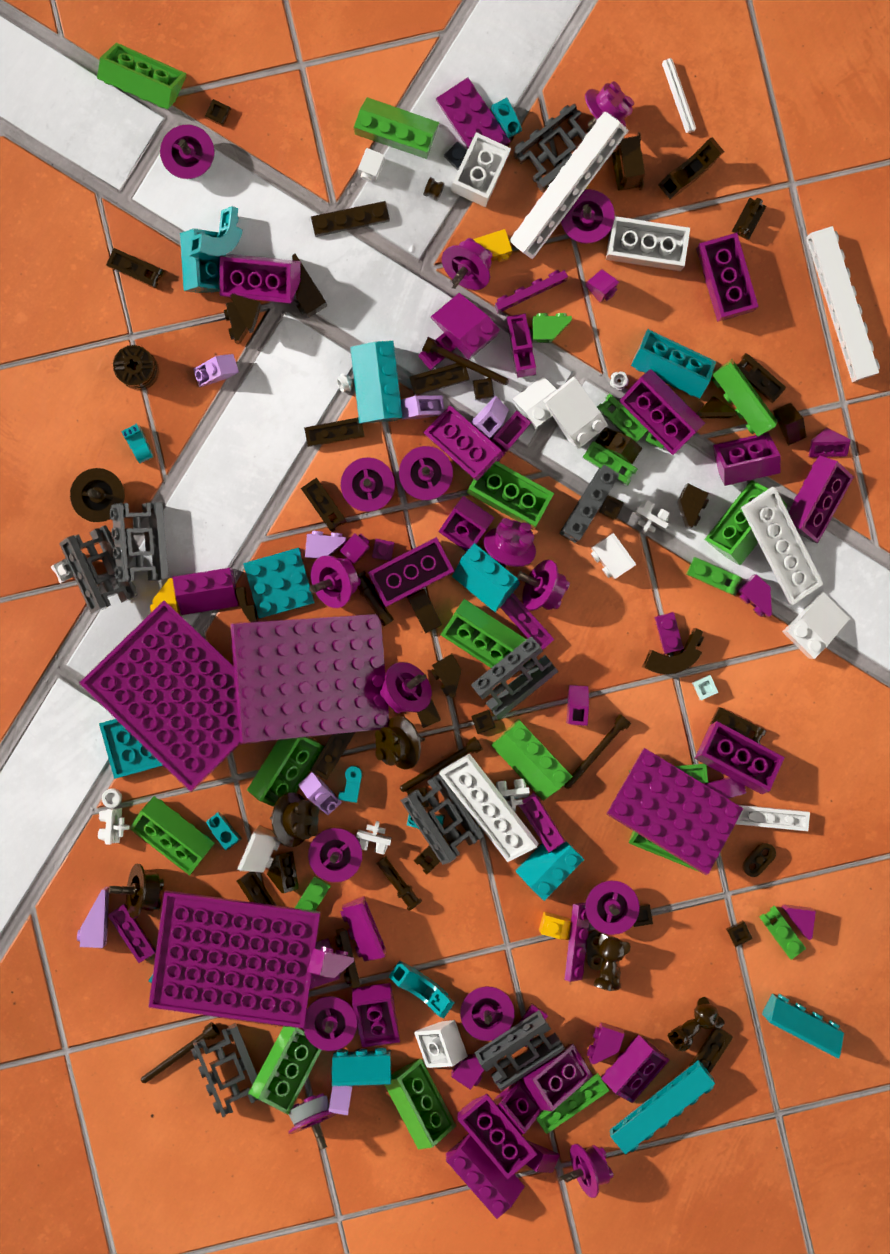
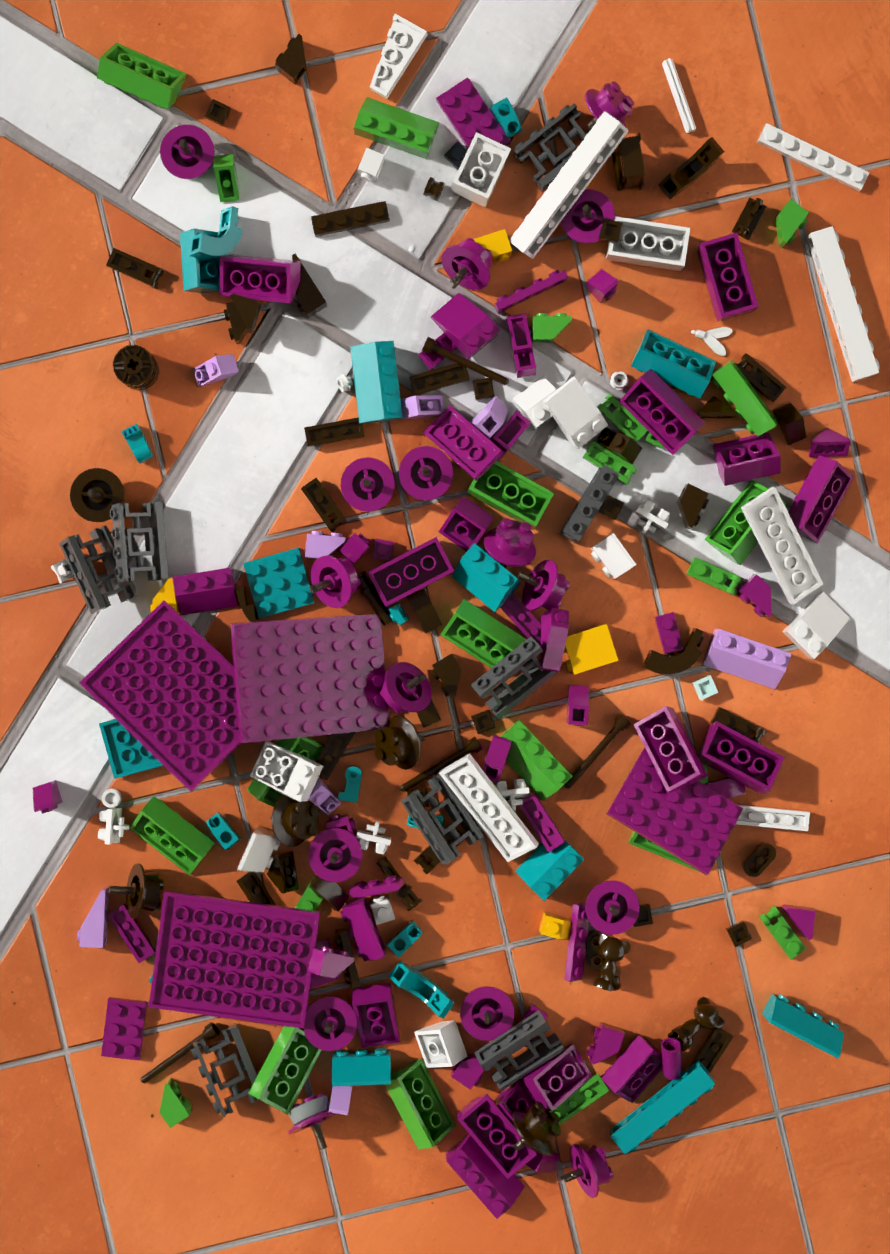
none -> magenta slope [33,780,62,814]
none -> magenta plate [101,997,147,1060]
none -> bright green slope [159,1078,192,1128]
none -> bright green slope [214,154,239,202]
none -> white slope [250,741,323,802]
none -> dark brown slope [275,34,307,85]
none -> dark brown slope [309,876,349,912]
none -> magenta bracket [326,814,356,835]
none -> magenta hinge [349,876,405,898]
none -> white wing [370,14,428,99]
none -> white bracket [370,895,395,925]
none -> teal leg [386,921,423,958]
none -> teal plate [389,603,409,626]
none -> magenta slope [482,735,512,783]
none -> dark brown piece [513,1101,561,1155]
none -> magenta slope [540,607,569,672]
none -> yellow brick [564,624,618,675]
none -> dark brown tile [599,219,622,243]
none -> magenta slope [634,706,708,793]
none -> magenta pin [661,1038,682,1080]
none -> white piece [691,327,732,356]
none -> lavender slope [702,629,791,689]
none -> white plate [757,123,869,192]
none -> bright green slope [775,199,809,248]

